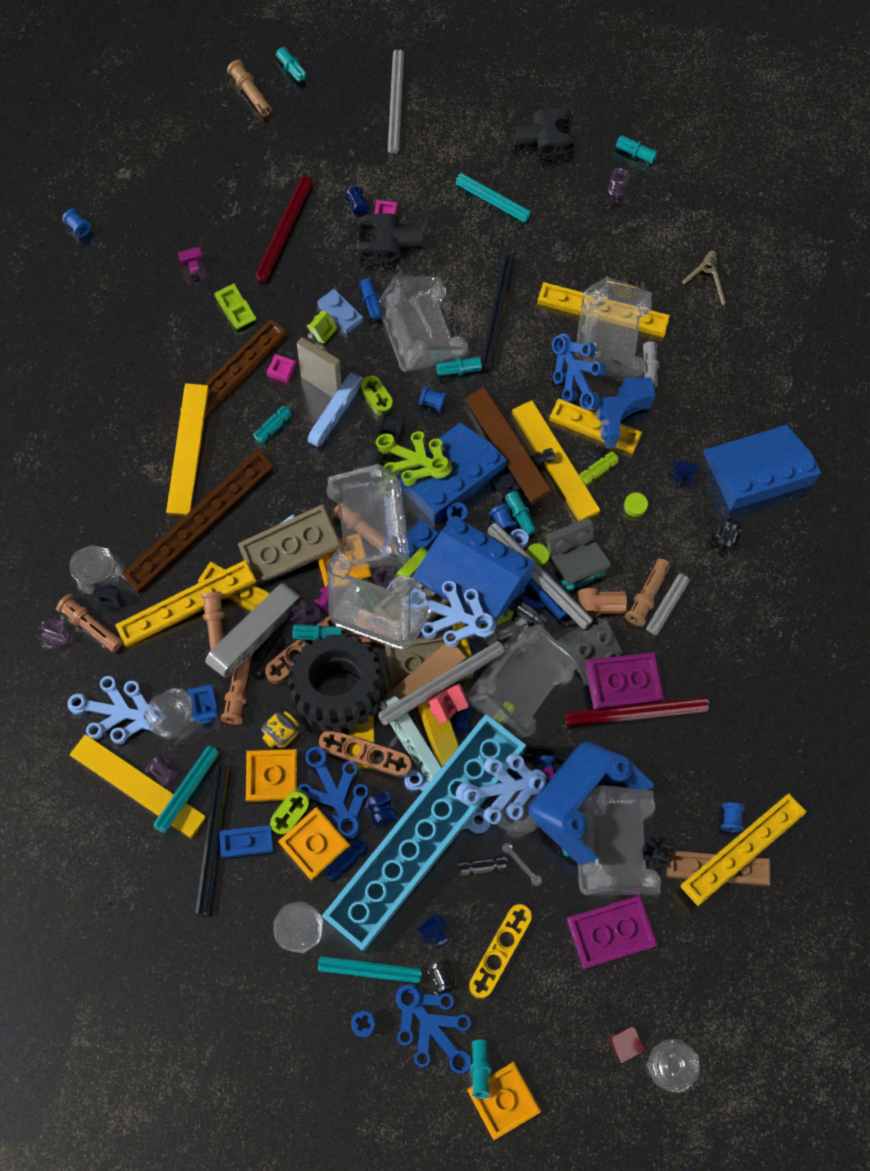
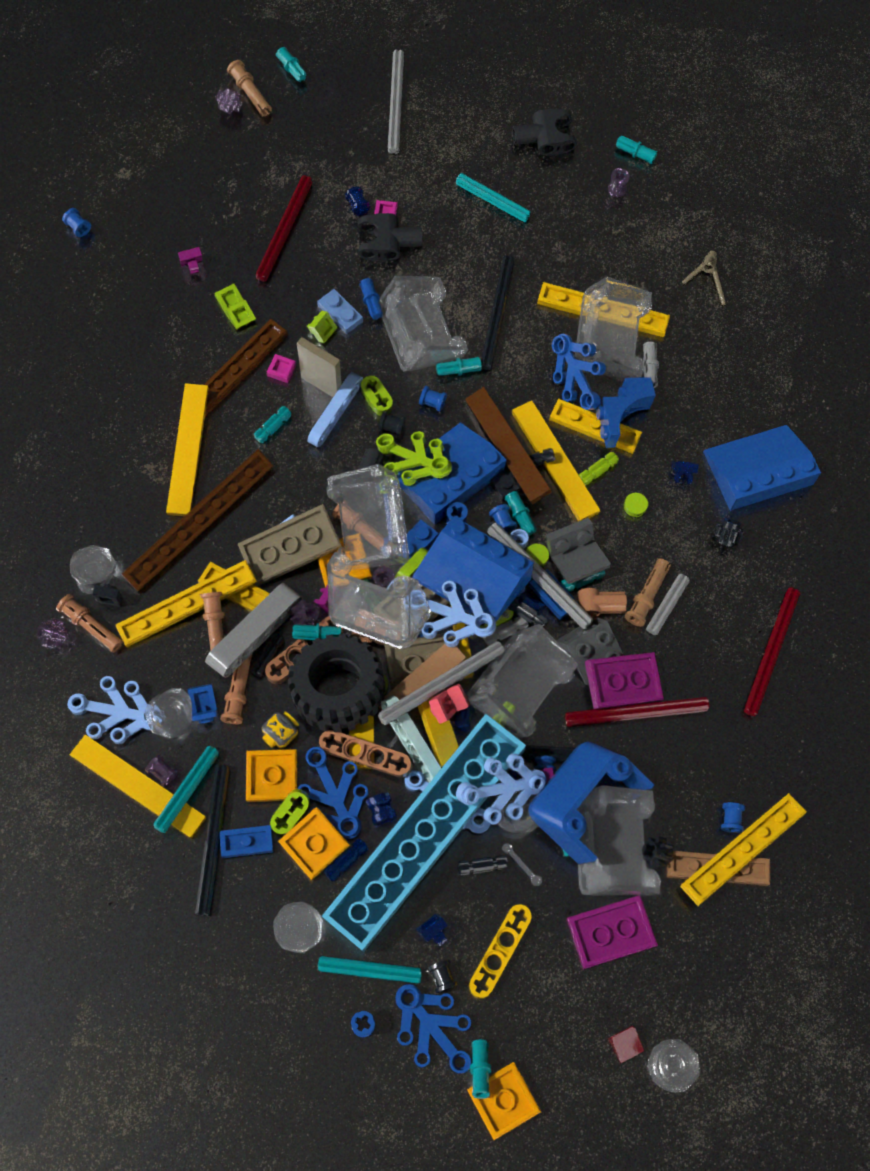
none -> clear purple gear [215,87,243,114]
none -> dark red axle [744,587,800,716]

